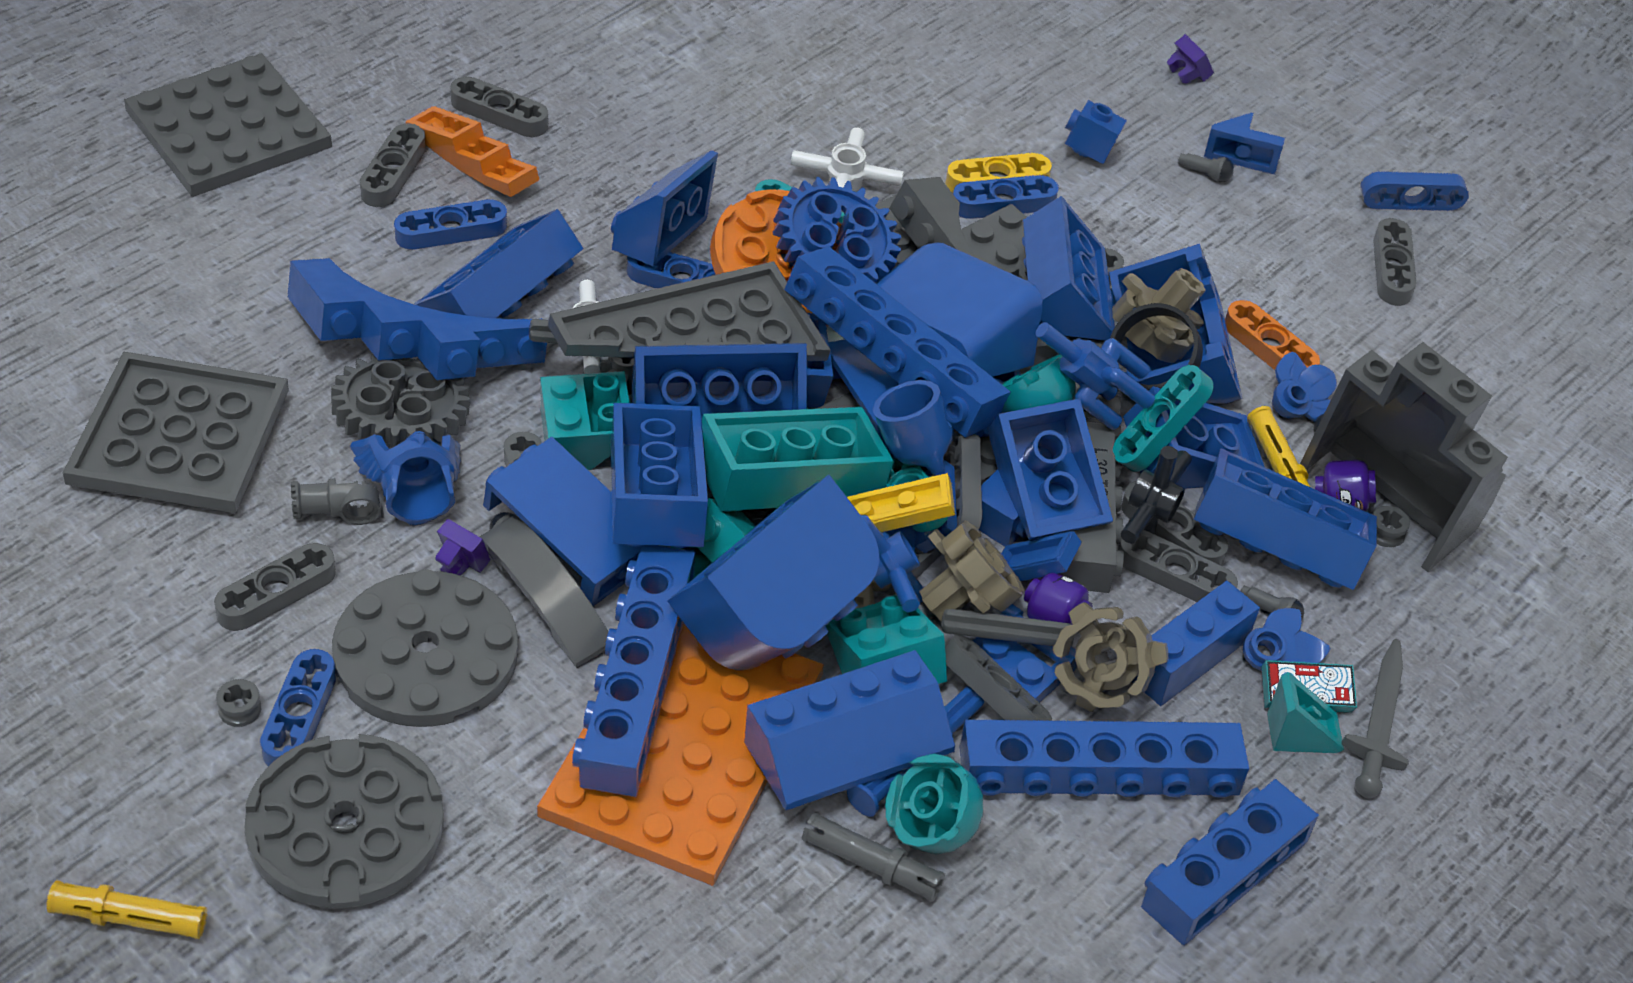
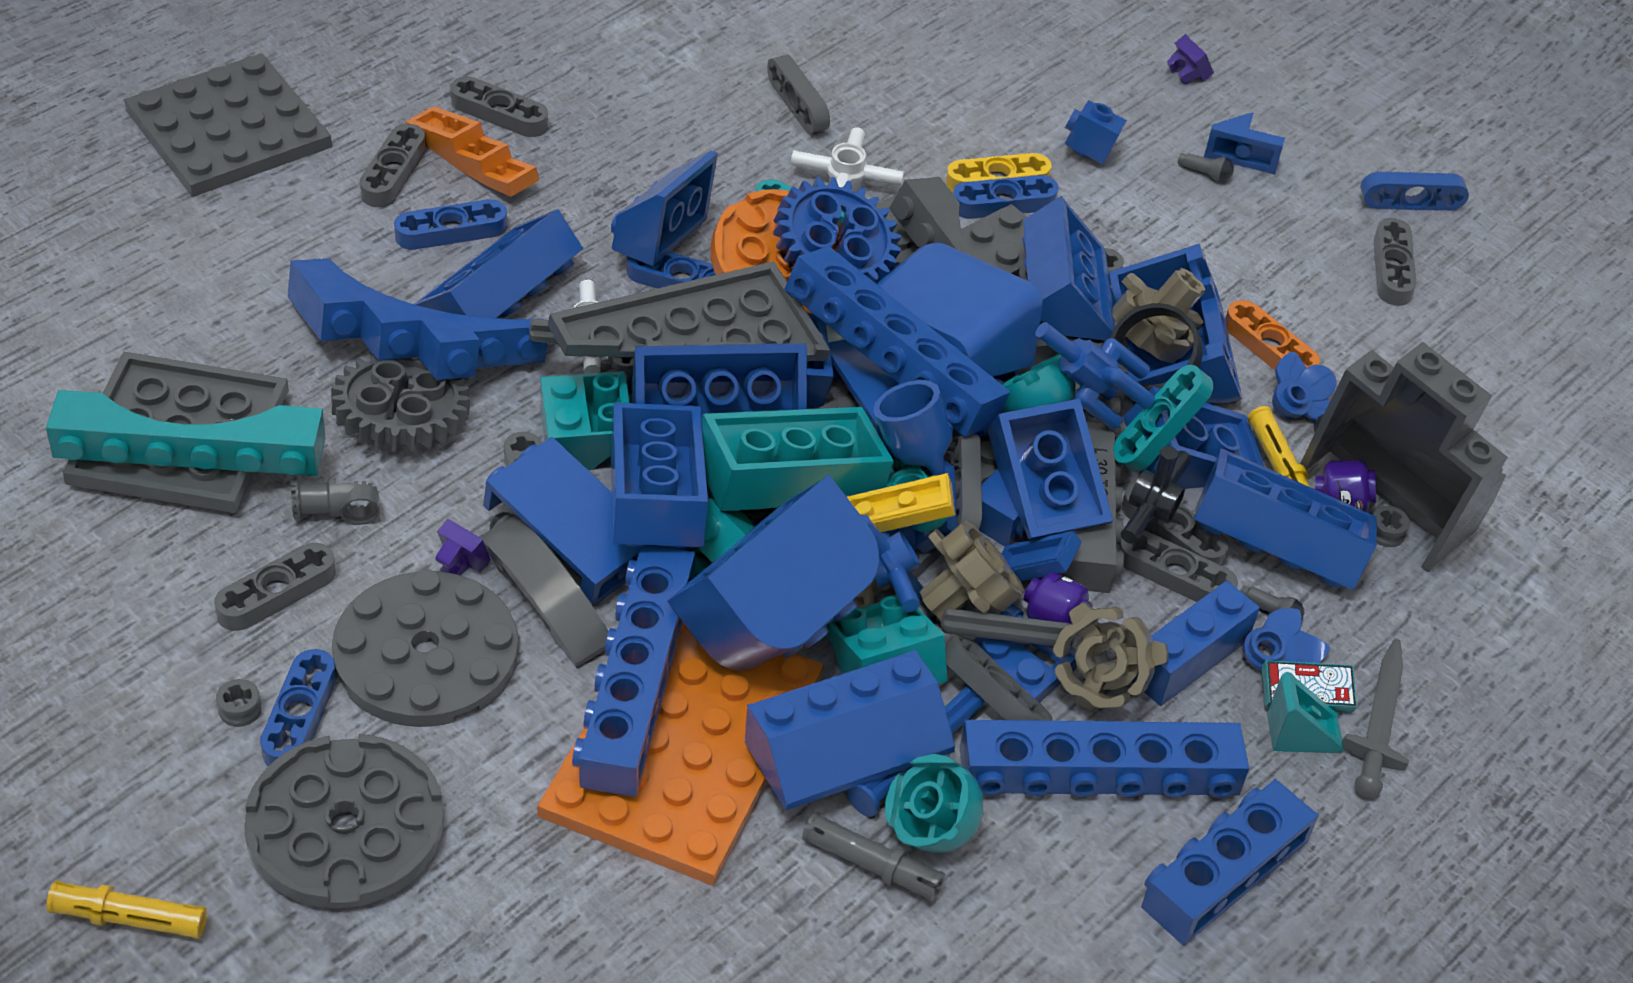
blue helmet [350,431,461,525] -> none
none -> teal arch [46,390,326,476]
none -> dark grey beam [767,54,830,134]

